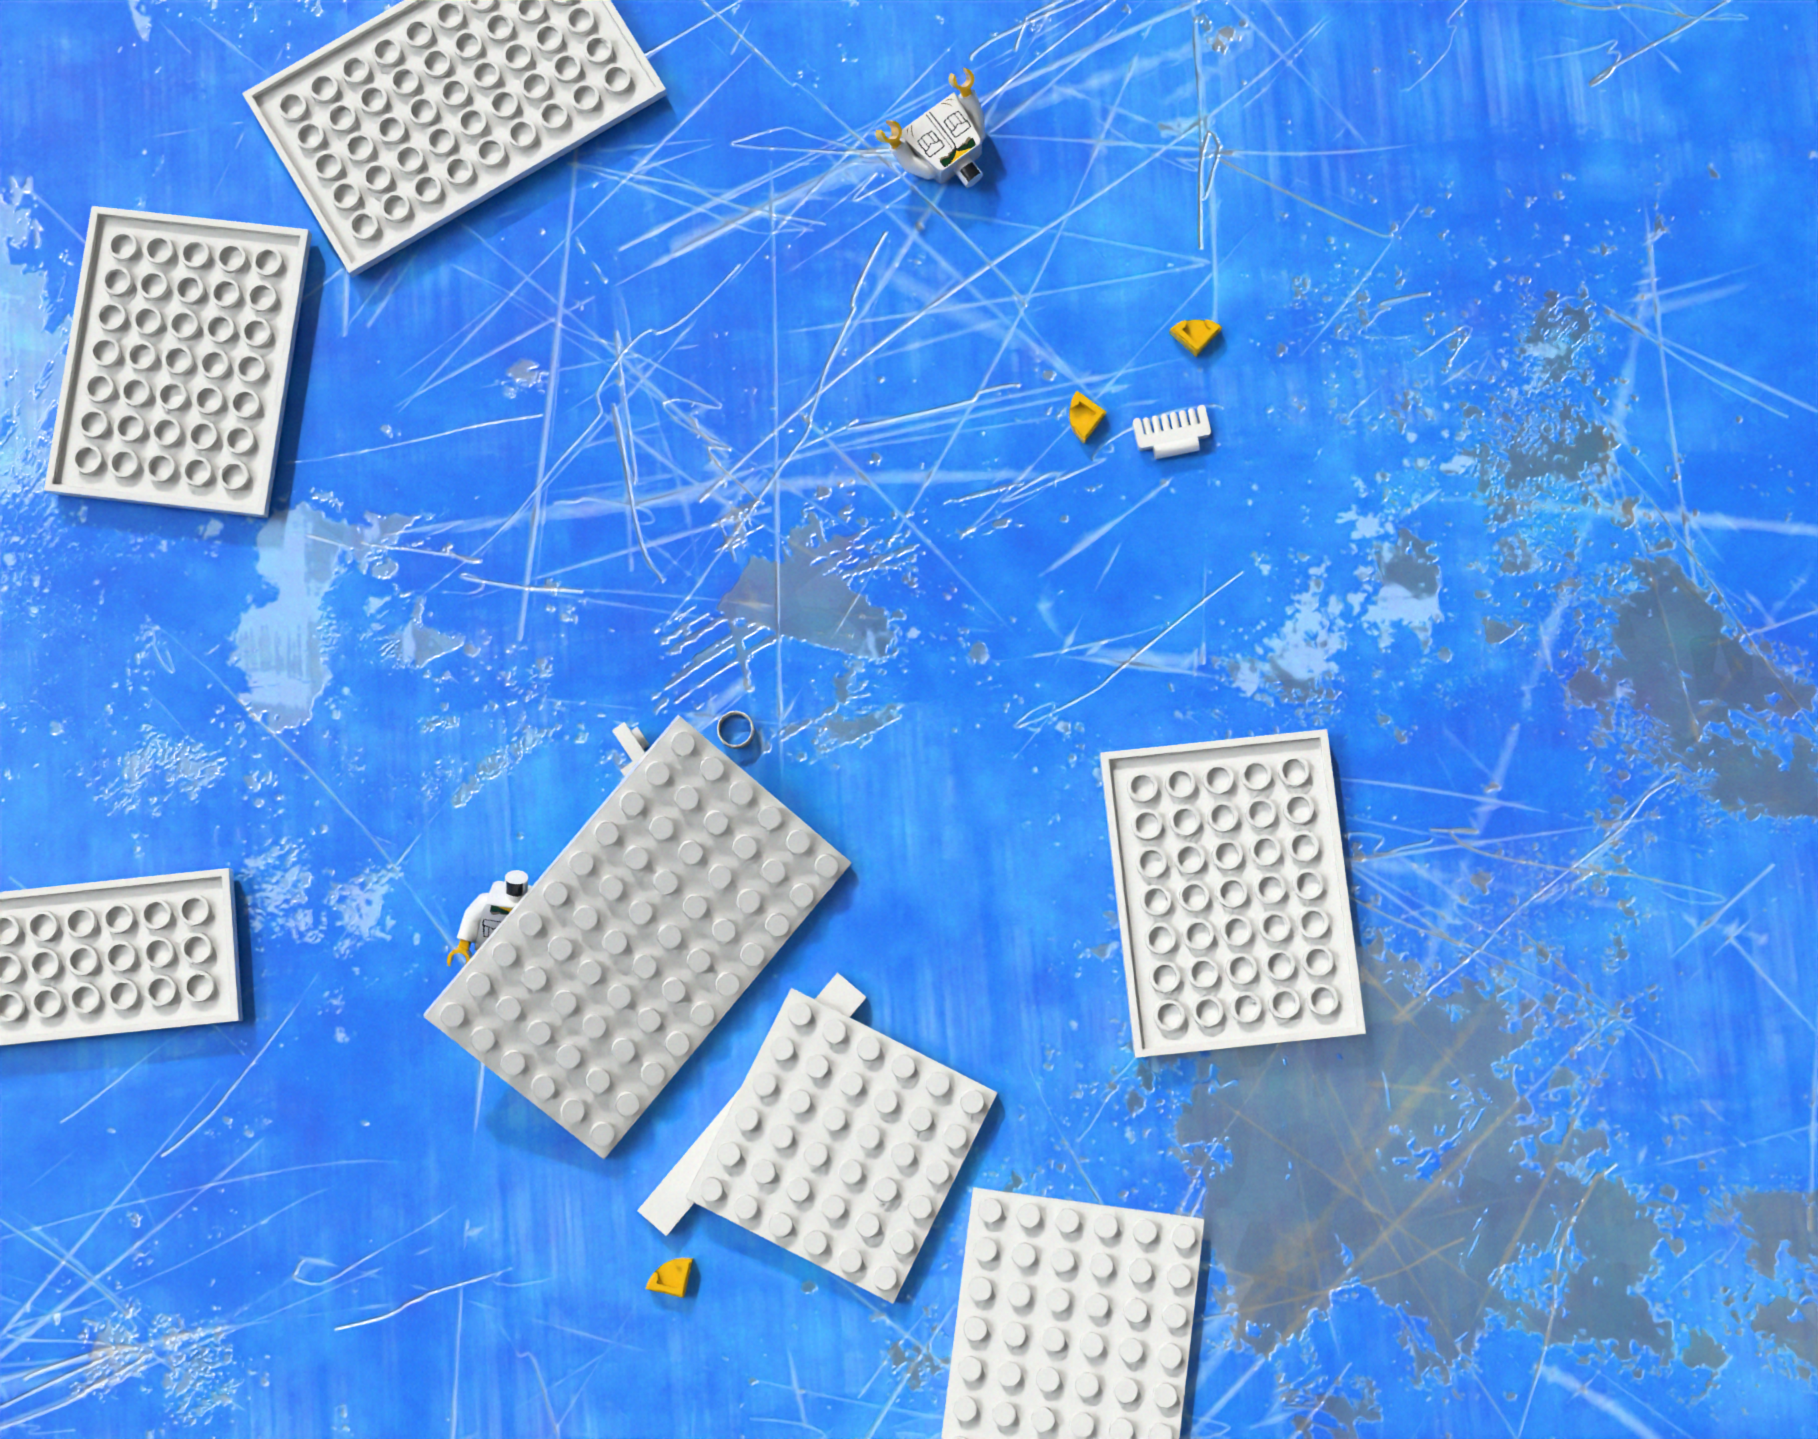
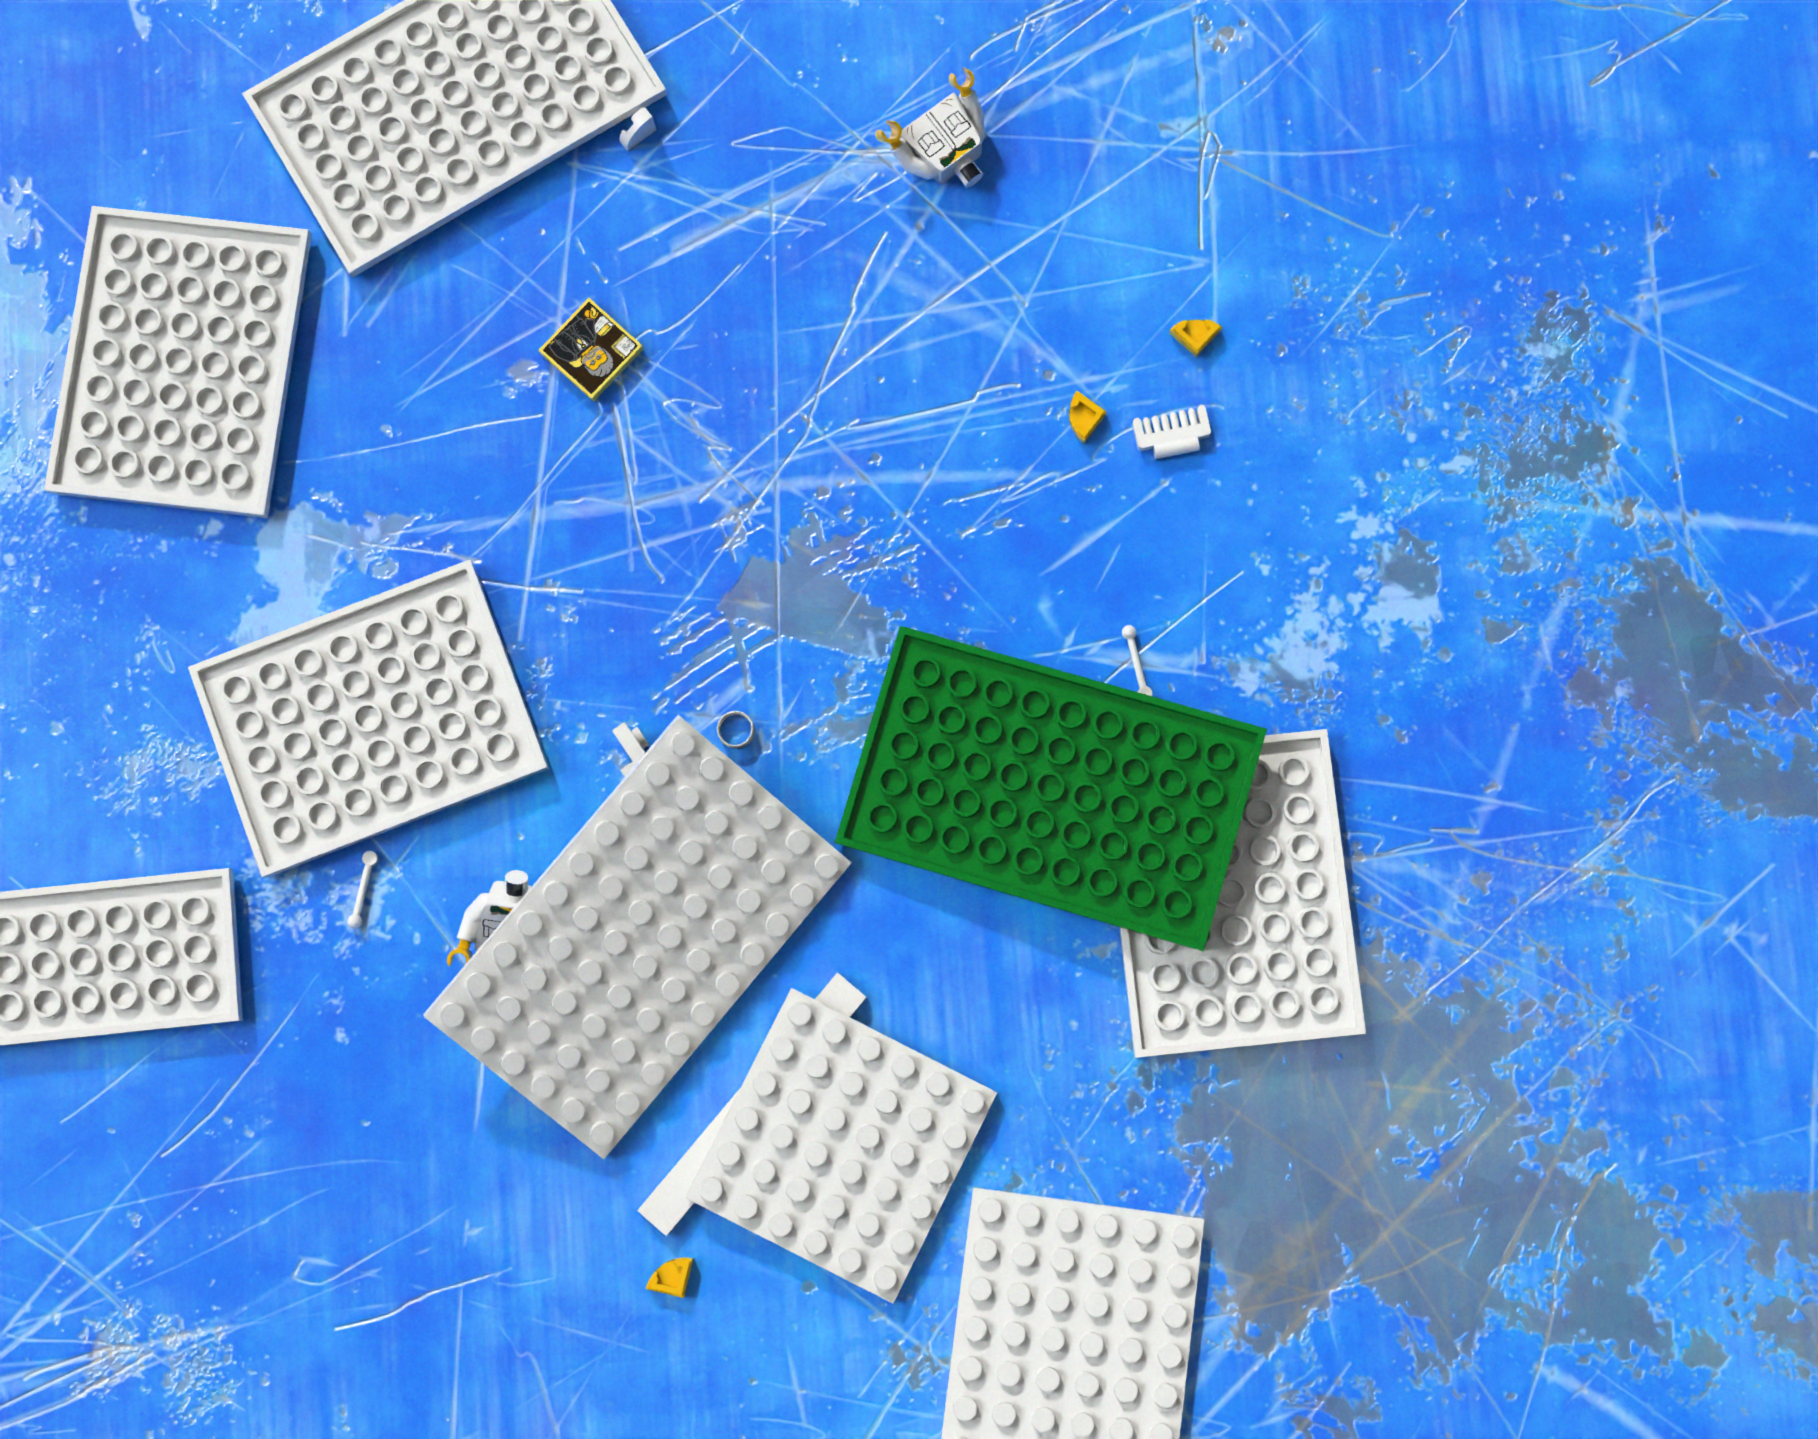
none -> white plate [188,559,549,878]
none -> white hinge [347,851,379,929]
none -> tile [538,298,644,402]
none -> white tile [620,107,656,151]
none -> green plate [834,626,1267,952]
none -> white hinge [1122,625,1152,696]

